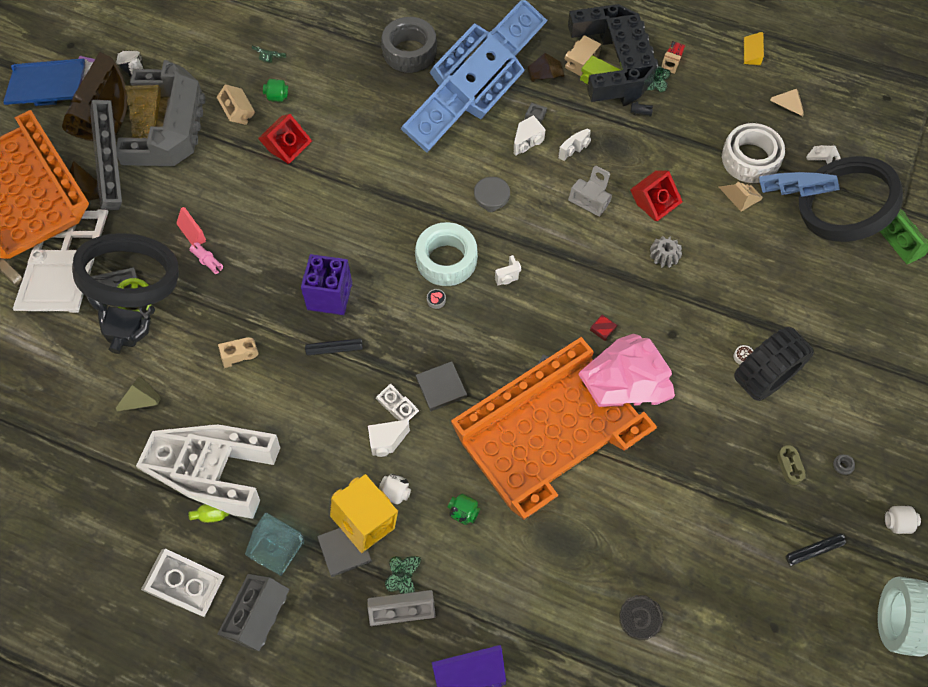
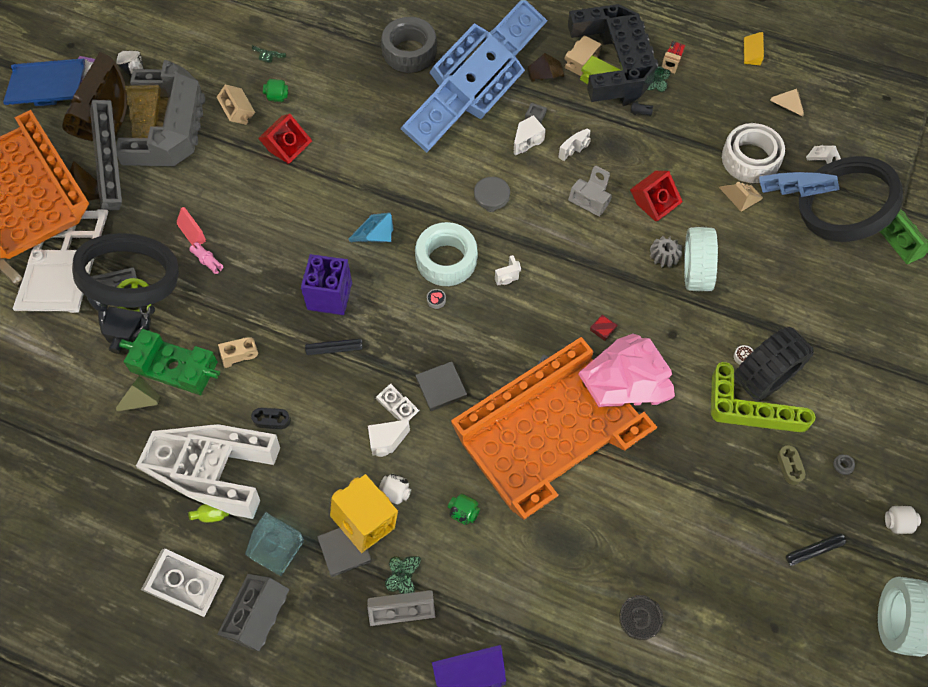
none -> green brick [120,329,220,396]
none -> black beam [251,408,291,429]
none -> dark azure slope [349,213,394,242]
none -> light aqua tyre [684,227,718,291]
none -> lime beam [711,362,816,432]

